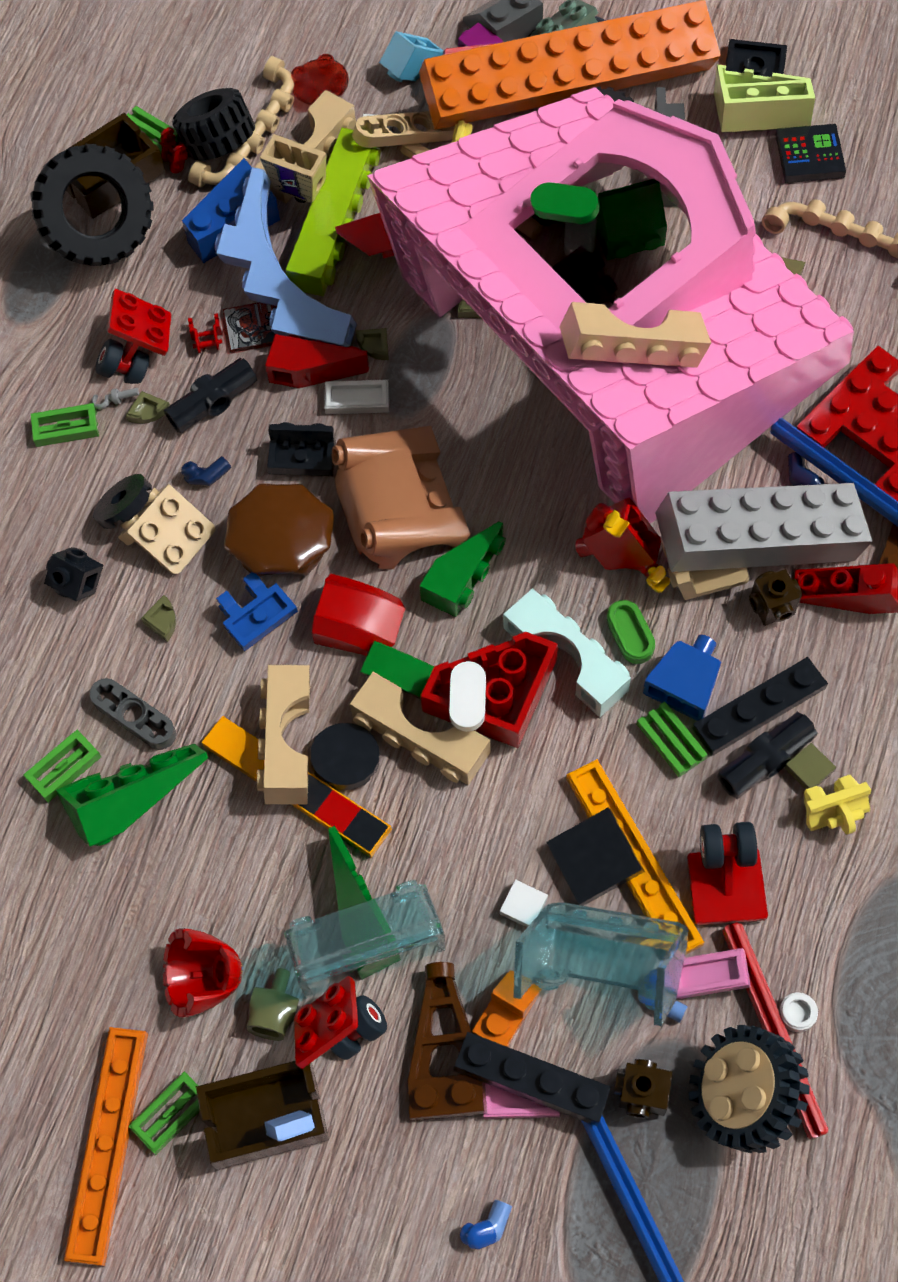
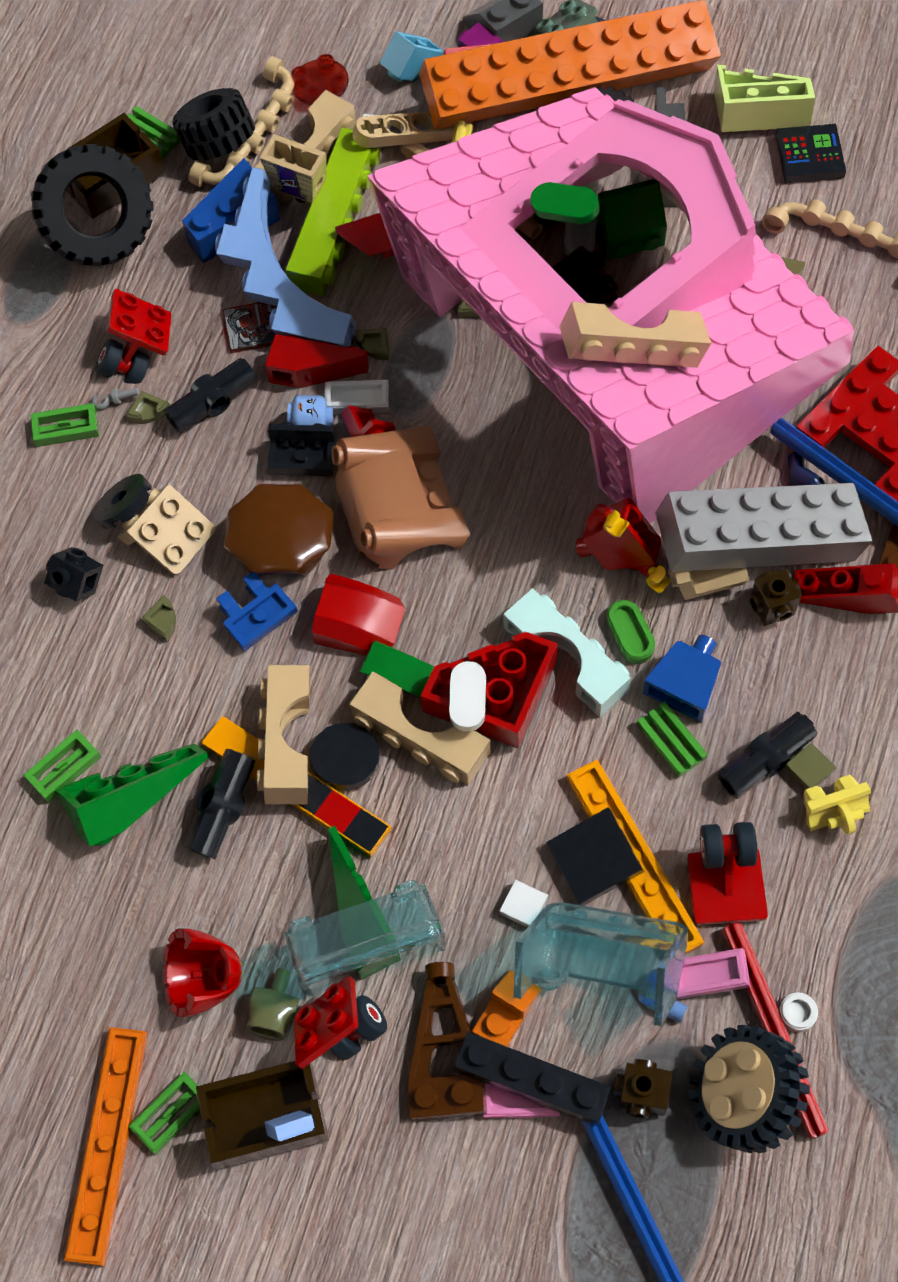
dark grey beam [90,678,176,750] -> none
red piece [160,127,188,174] -> none
dark blue arm [181,456,231,486] -> none
red piece [188,313,223,353] -> none
green slope [419,521,506,617] -> none
arm [460,1200,512,1249] -> none
black plate [692,657,828,756] -> none
black tile [726,39,787,77] -> none
none -> black piece [185,749,256,859]
none -> light blue head [287,395,333,426]
none -> red bracket [341,405,396,437]

